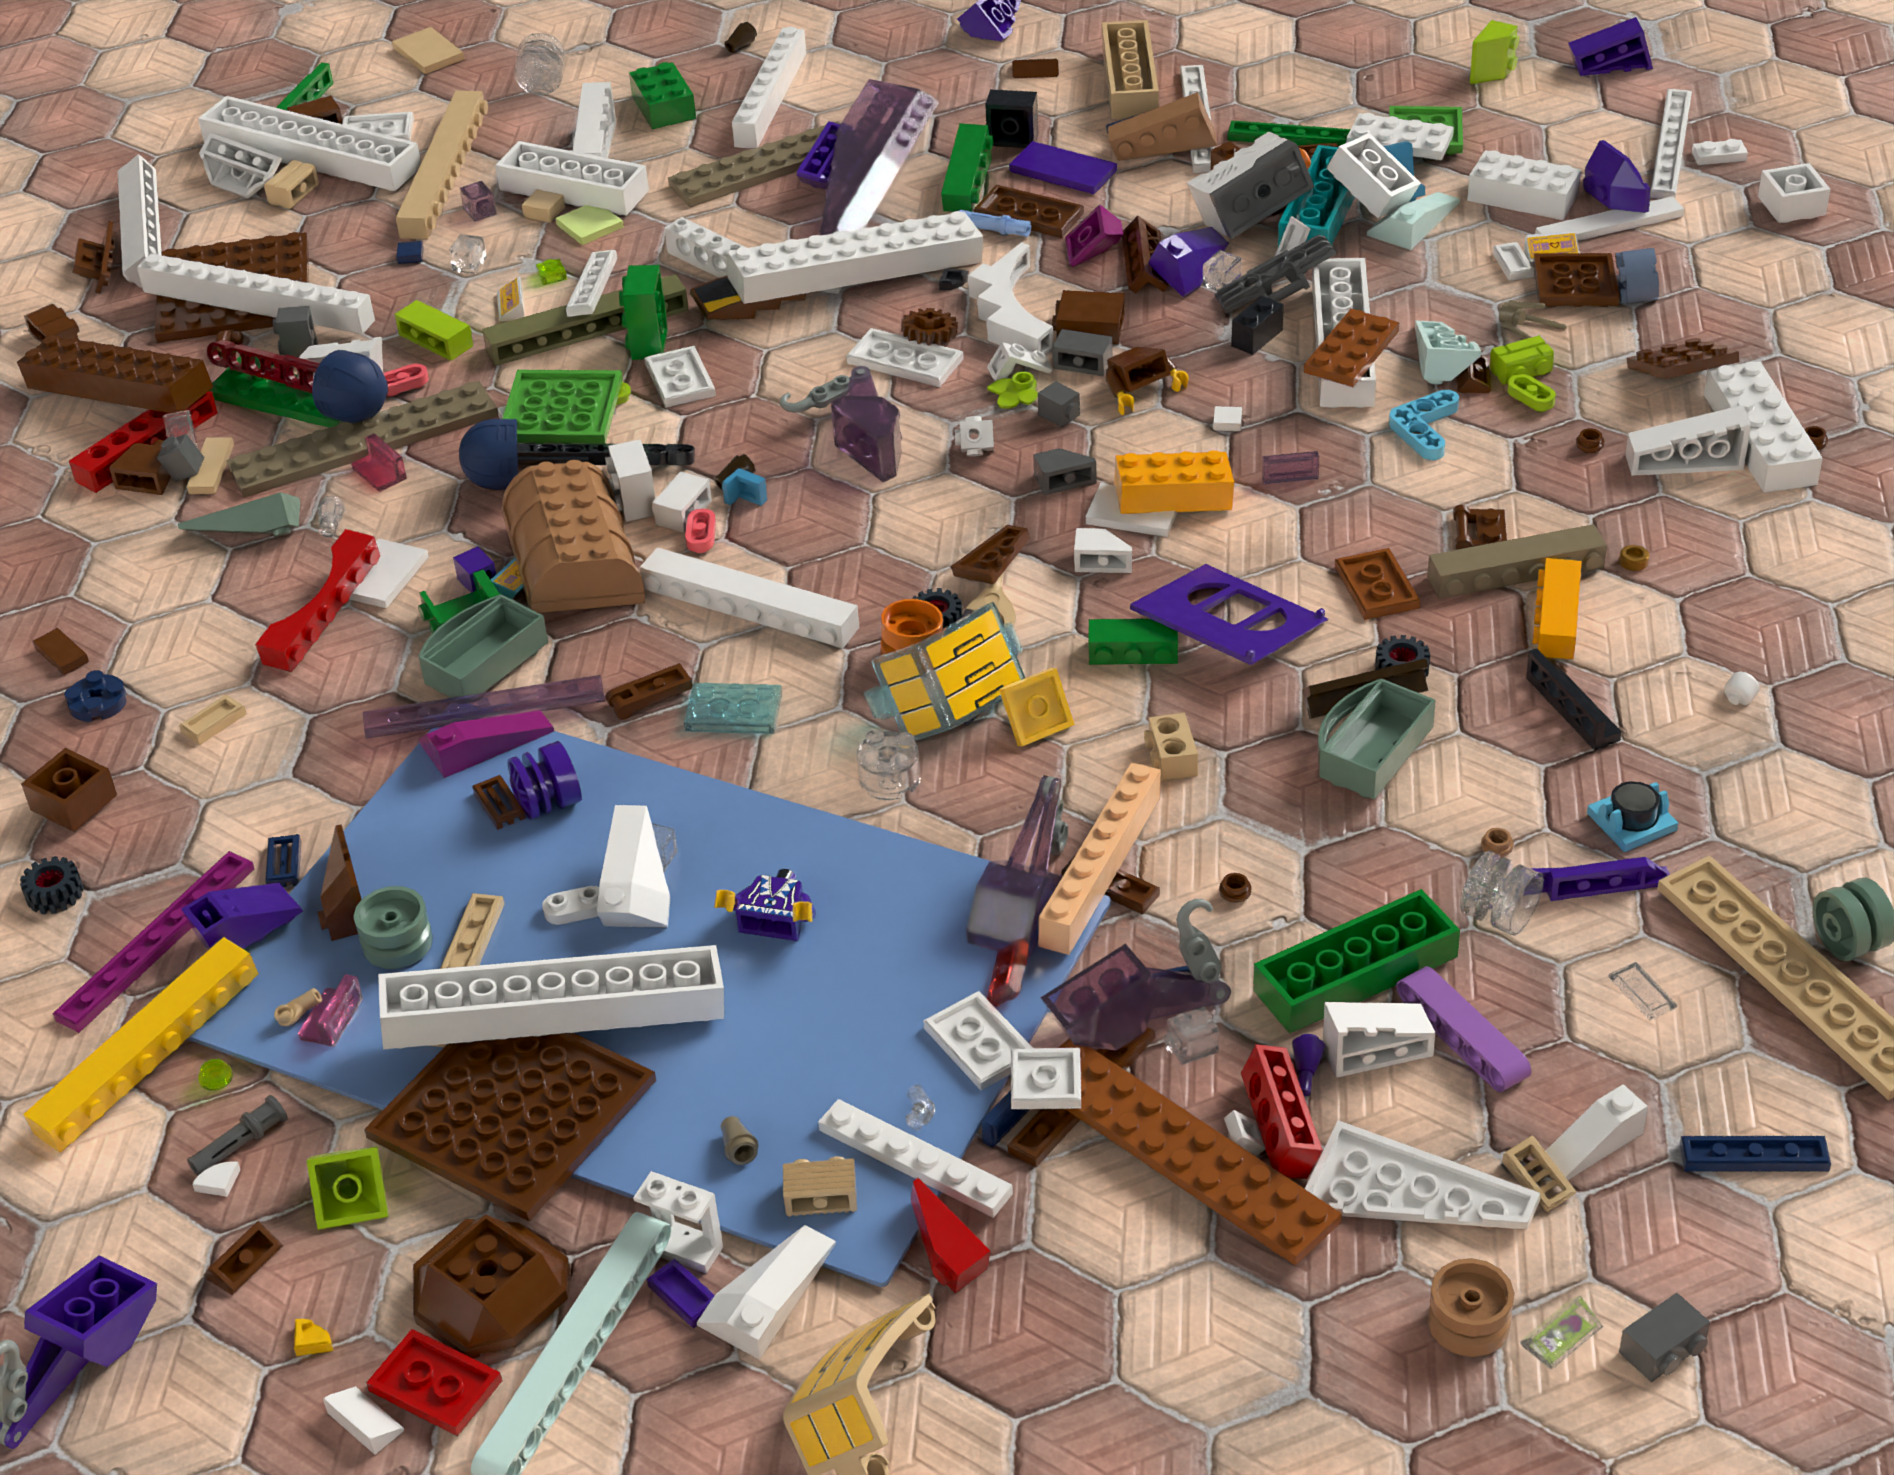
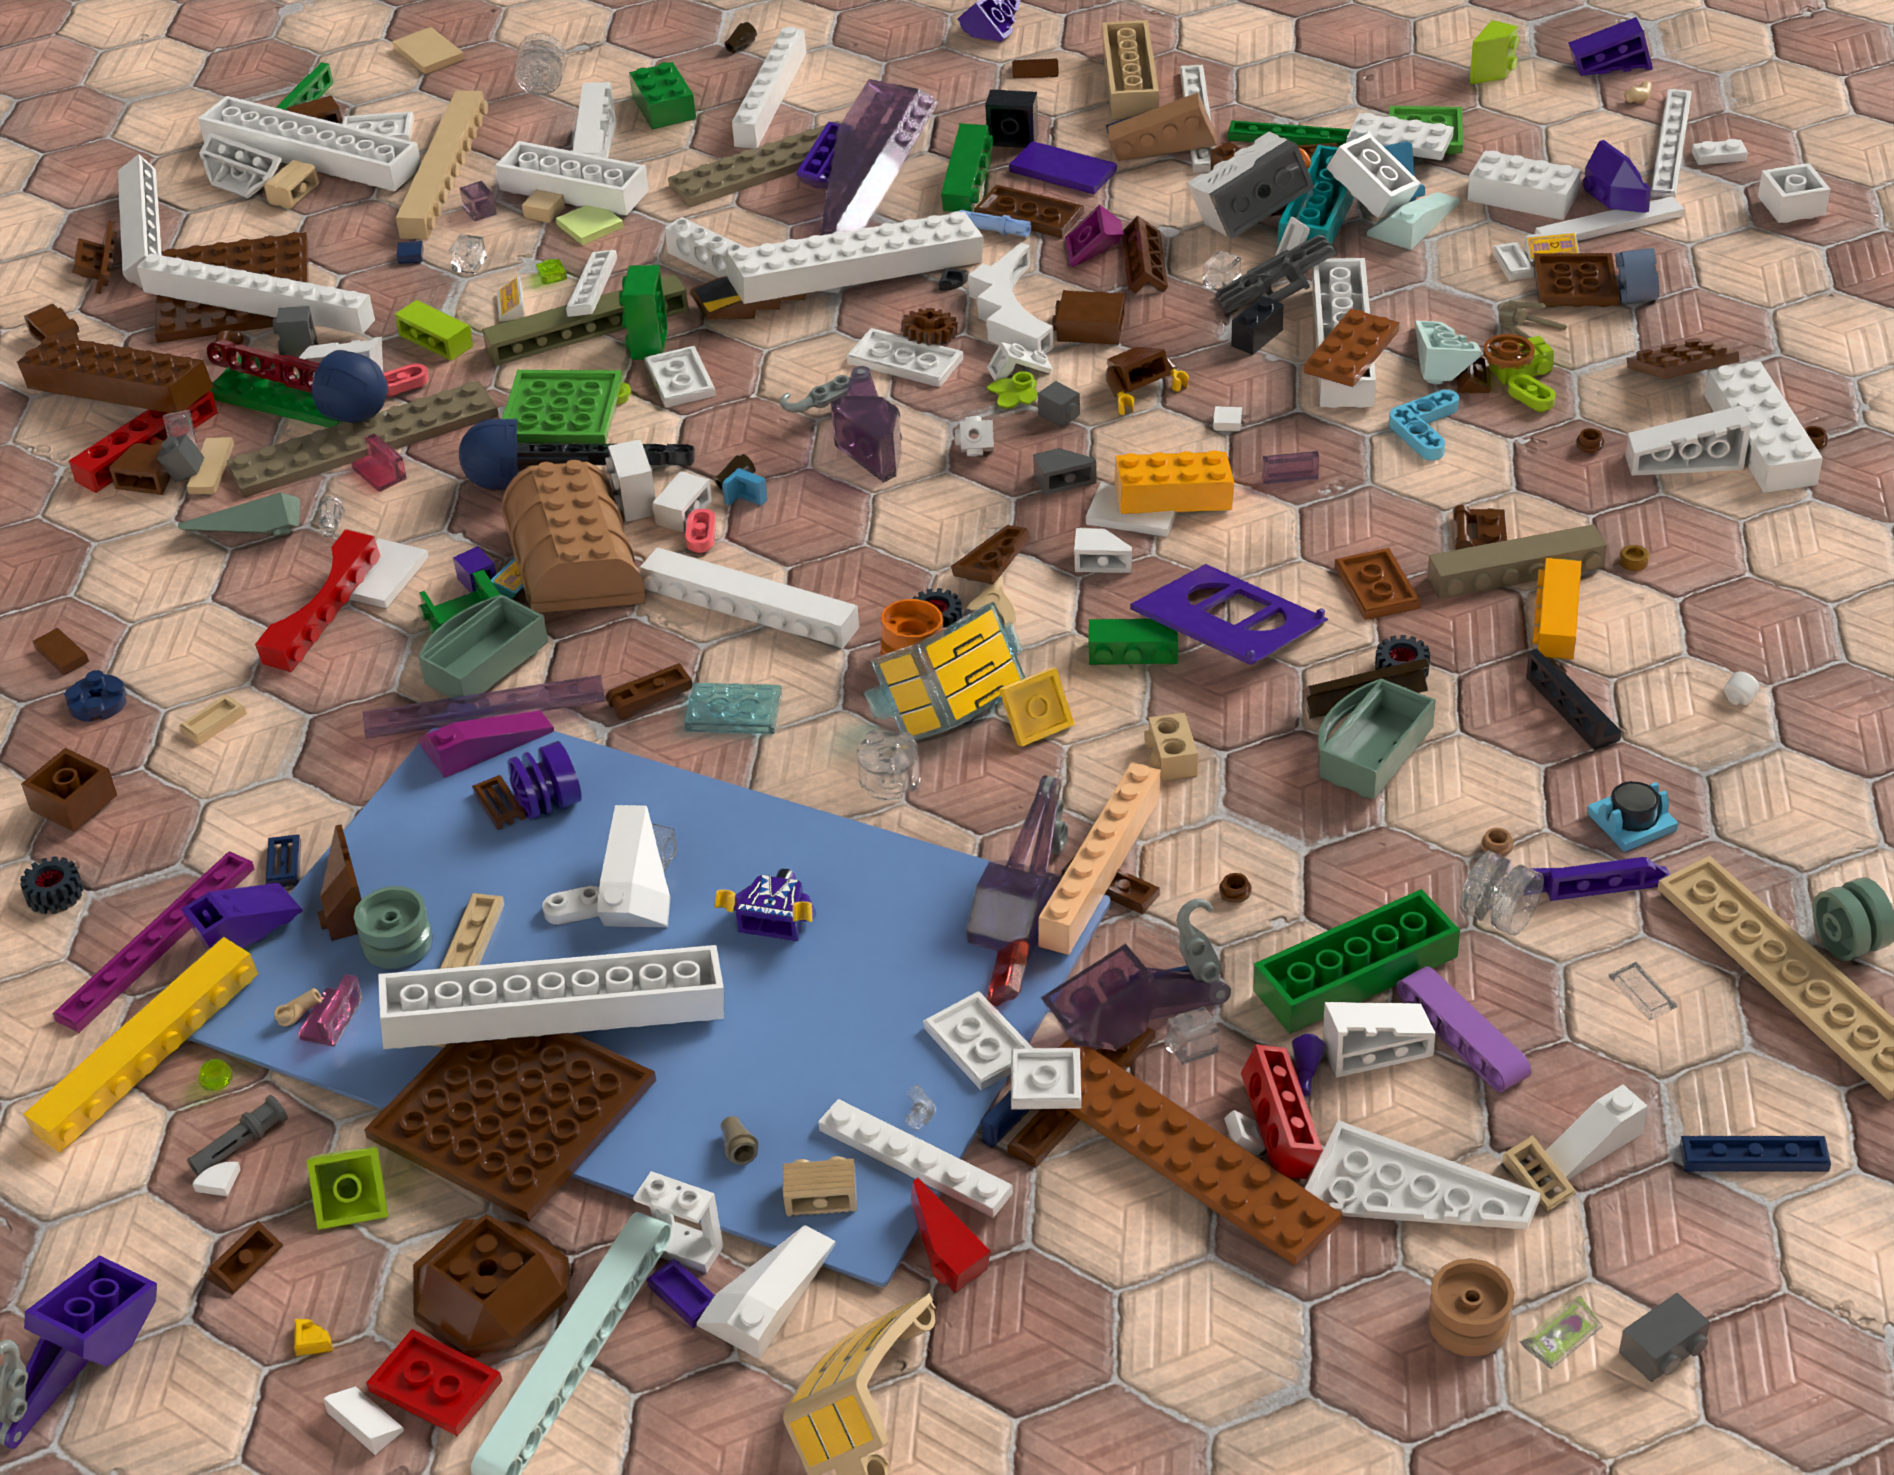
dark grey brick [1053,329,1113,376] -> none
dark purple wedge [1148,227,1229,297] -> none
none -> dark orange wheel [1483,334,1535,369]
none -> tan arm [1624,81,1652,103]

